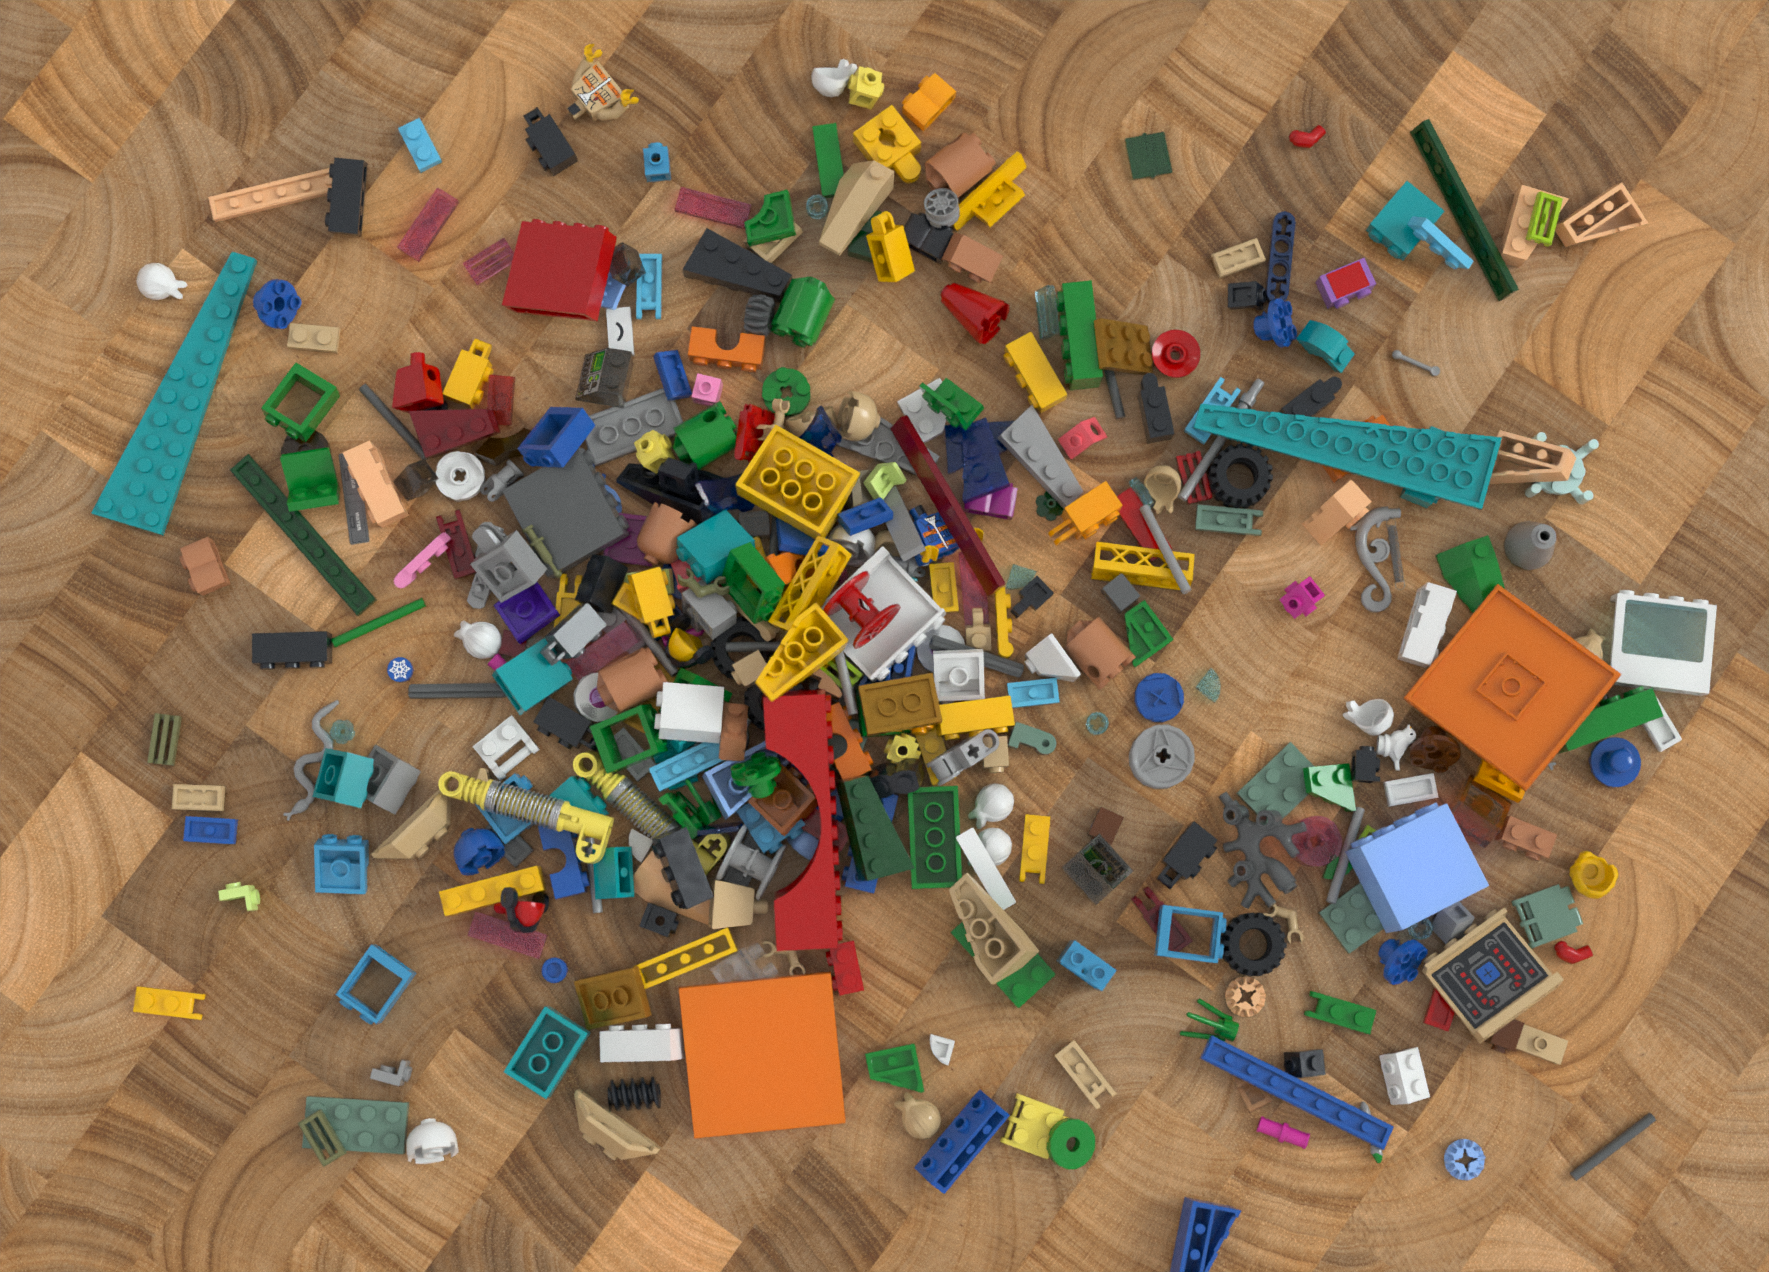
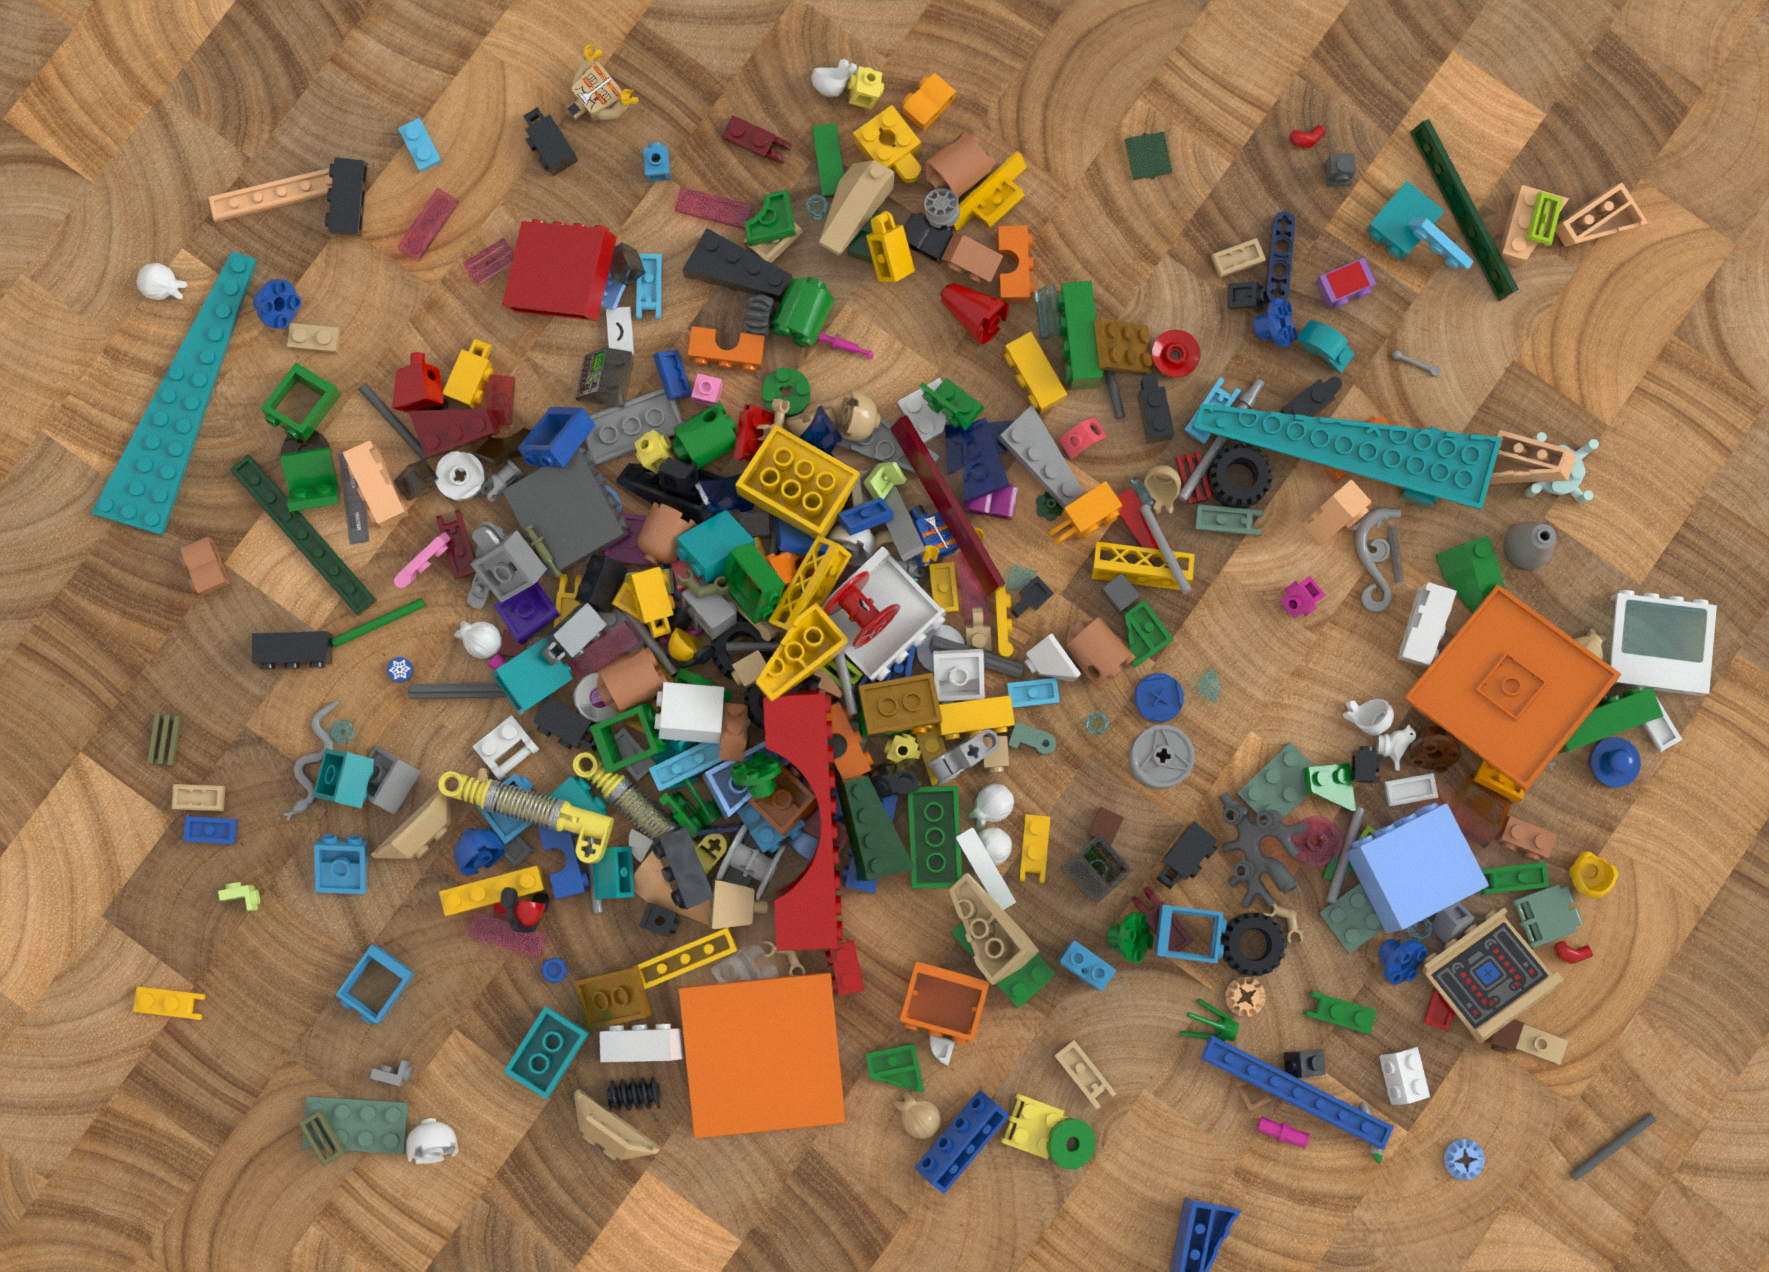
none -> dark red hinge [722,115,792,164]
none -> dark pink piece [817,331,873,359]
none -> orange container [899,961,990,1045]
none -> orange arch [997,225,1034,304]
none -> green plate [1107,912,1154,963]
none -> dark grey brick [1325,153,1356,187]
none -> green hinge [1481,862,1550,895]

